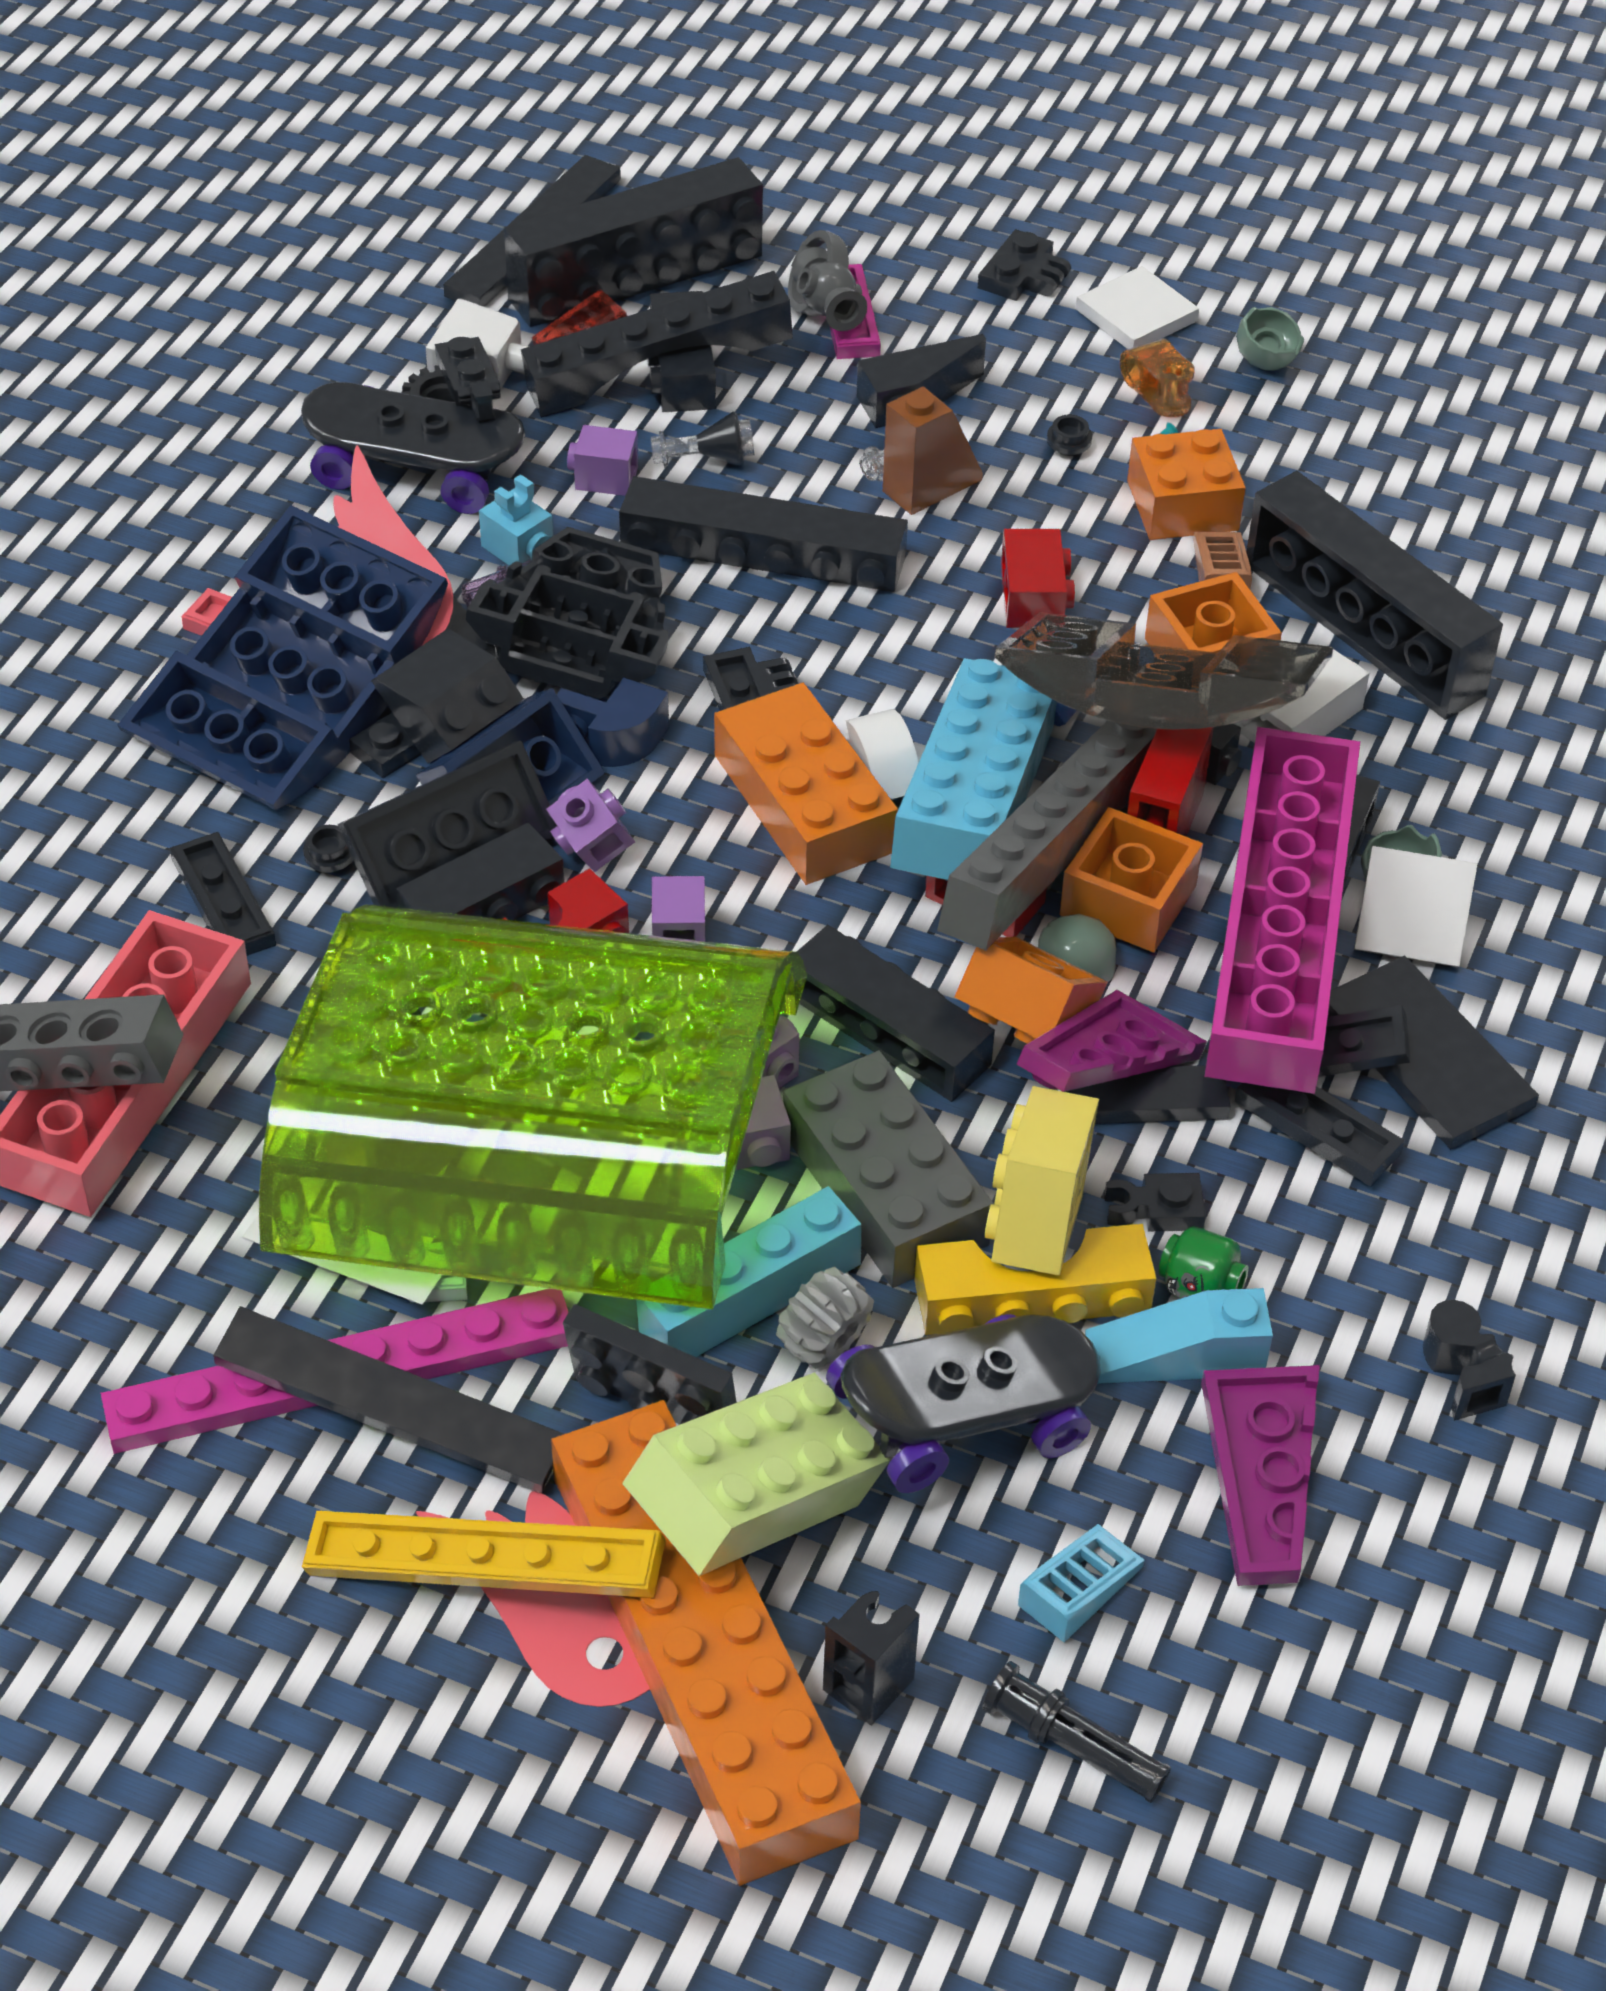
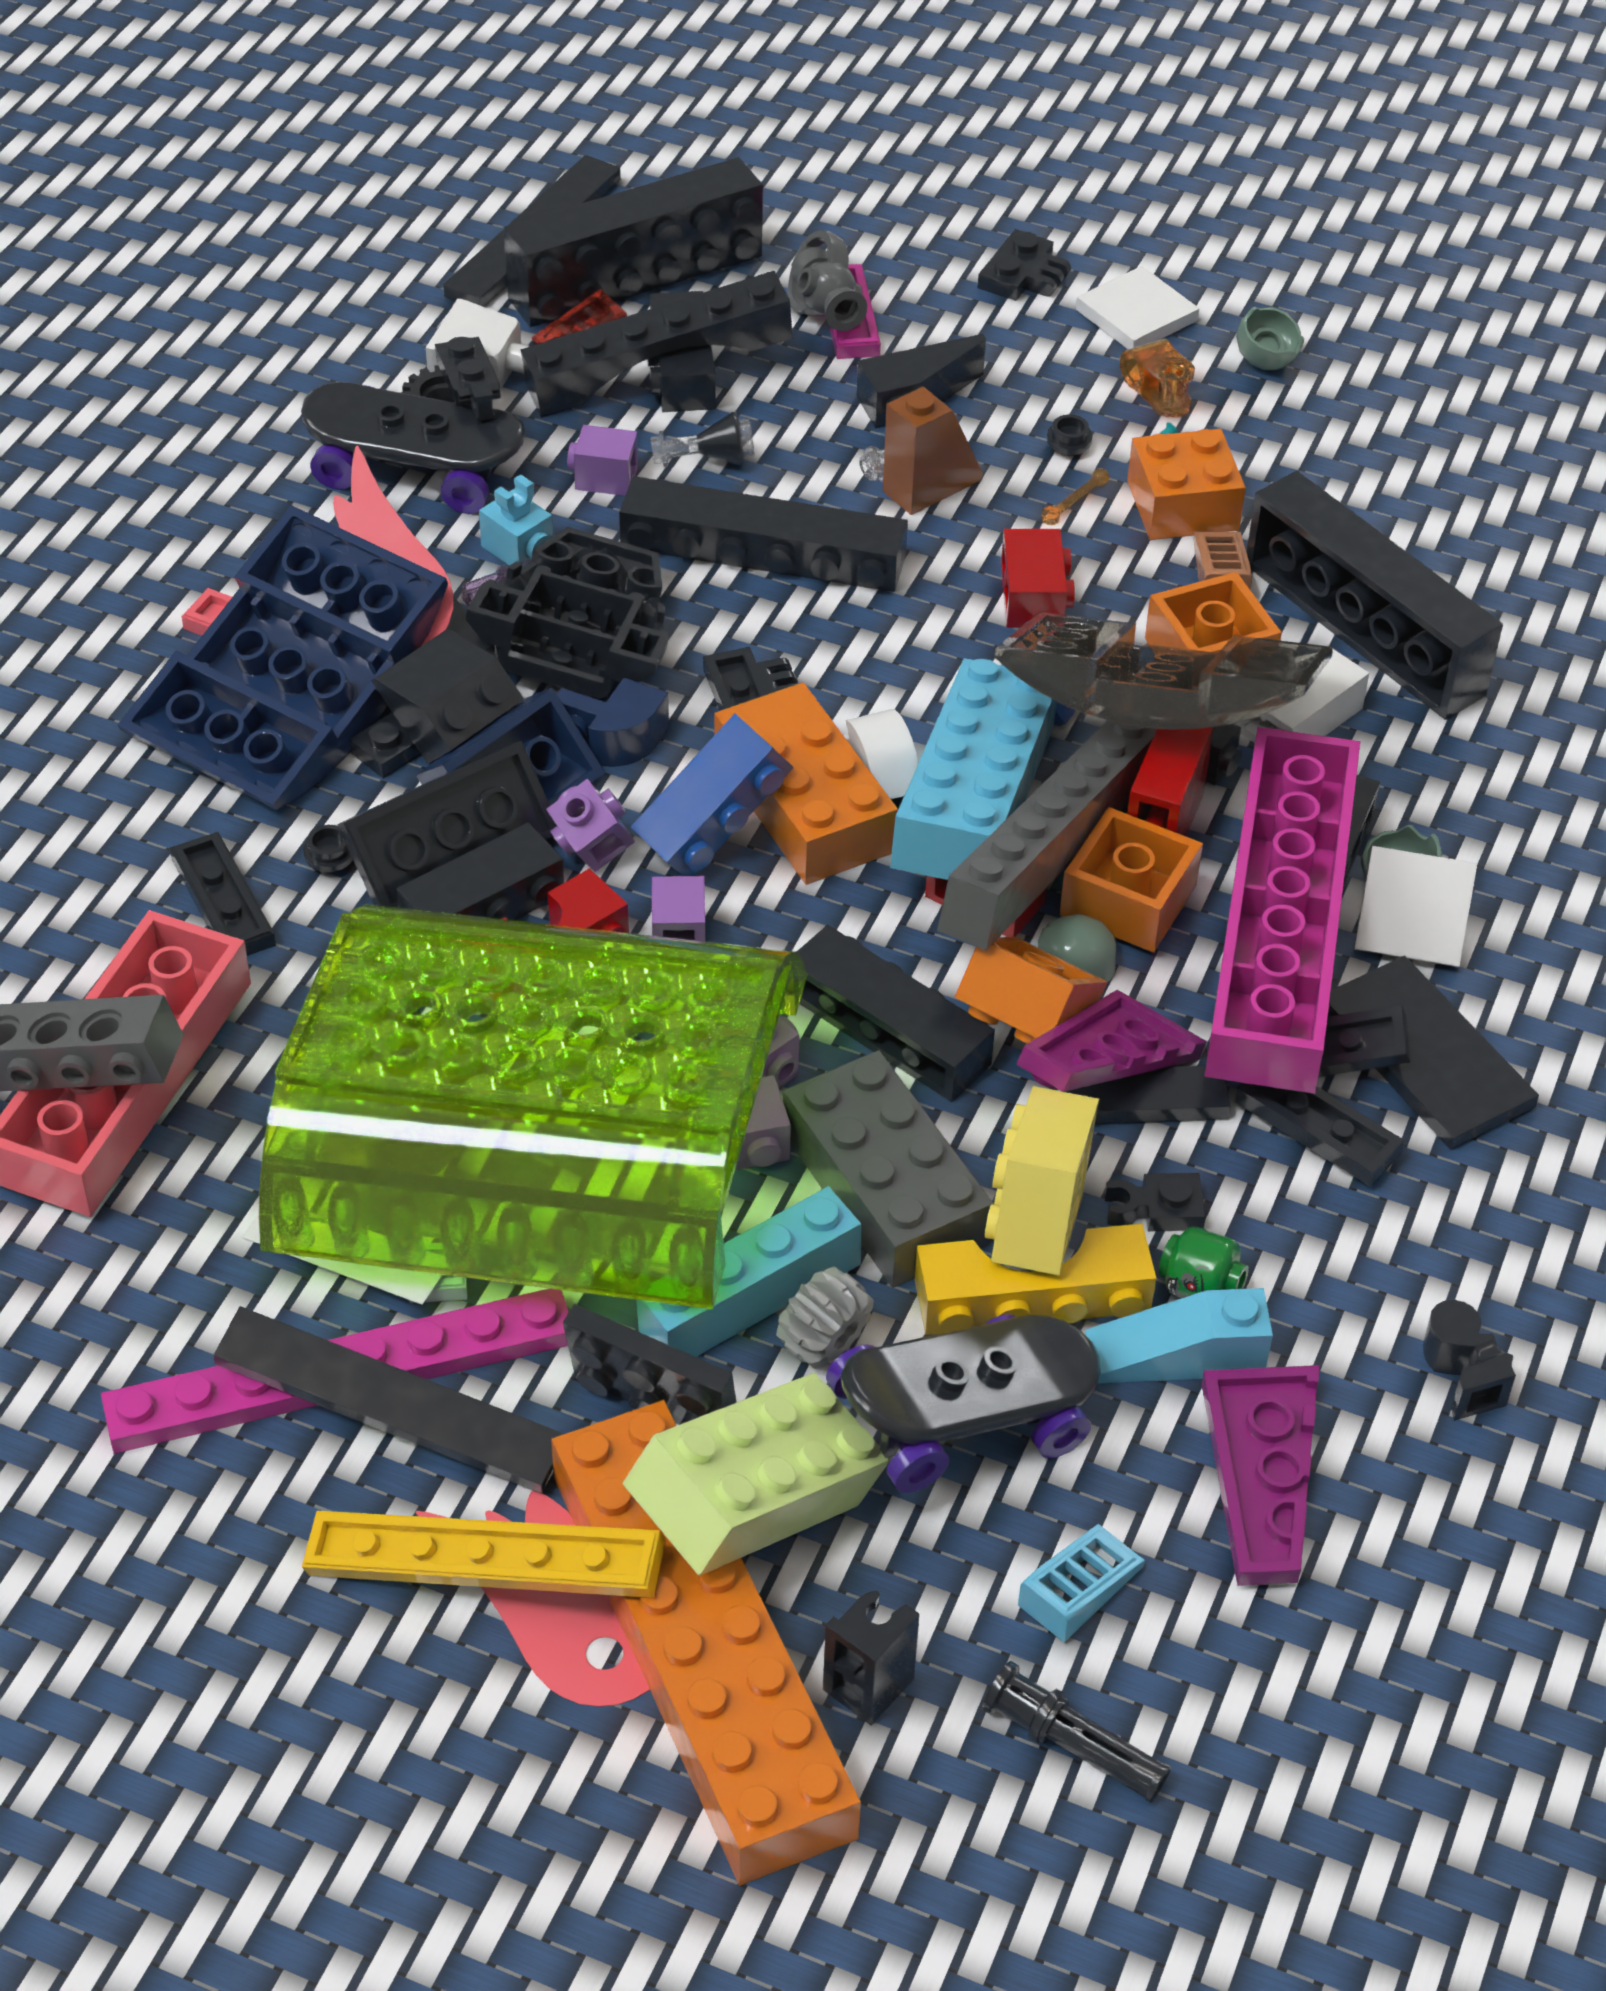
none -> brick [631,713,794,876]
none -> clear orange hinge [1041,468,1110,525]

